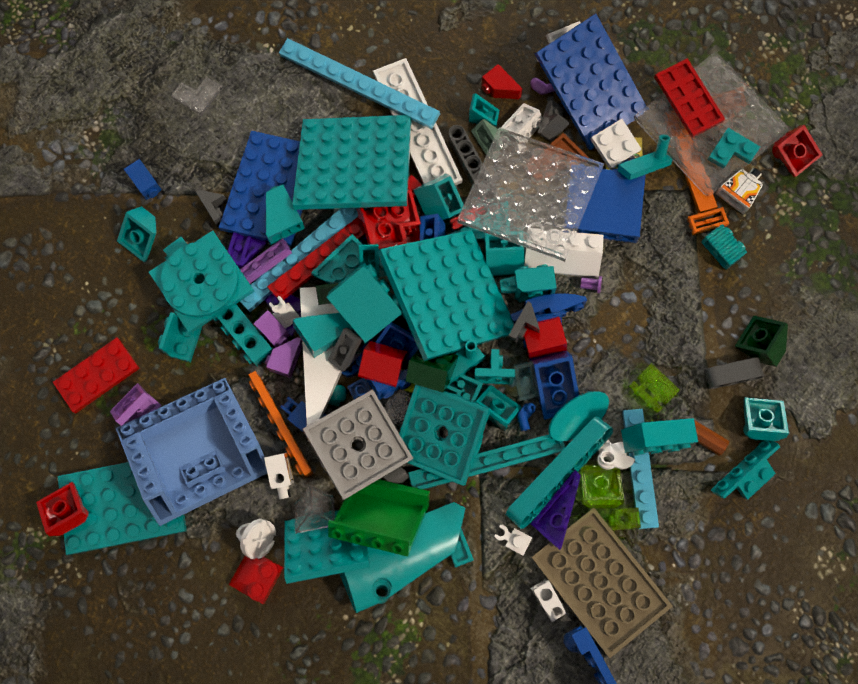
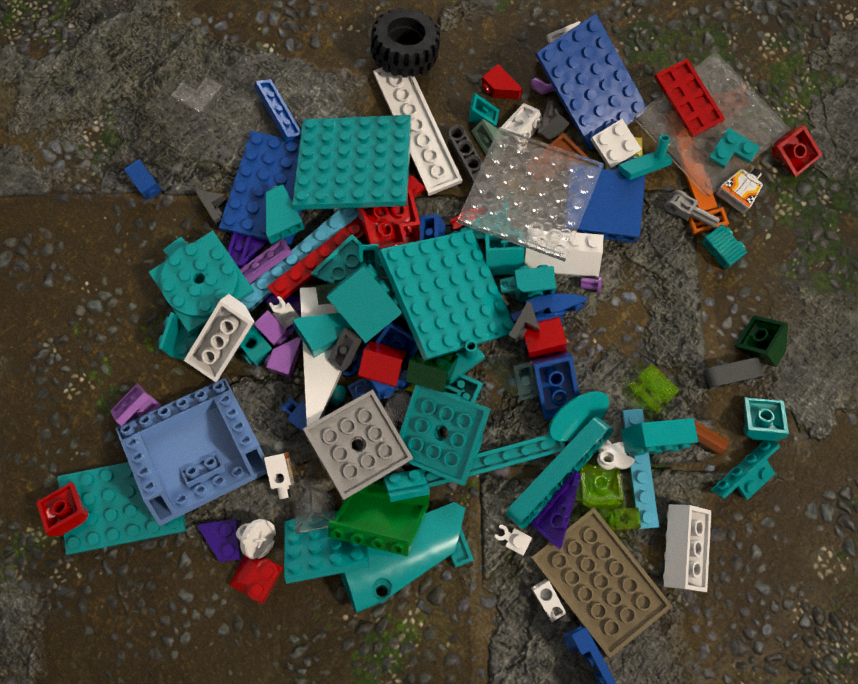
red plate [53,337,140,414] -> none
teal slope [117,206,157,262] -> none
orange plate [249,371,314,477] -> none
medium azure plate [279,38,440,129] -> none
teal slope [413,173,466,220] -> none
teal bracket [474,349,515,385] -> none
teal slope [475,385,522,431] -> none
blue arm [517,403,536,431] -> none
none -> white slope [184,294,254,382]
none -> dark purple wing [198,519,241,562]
none -> blue plate [254,79,301,142]
none -> black tyre [370,8,440,78]
none -> teal plate [383,469,430,502]
none -> white slope [663,504,711,592]
none -> light grey connector [664,190,720,228]

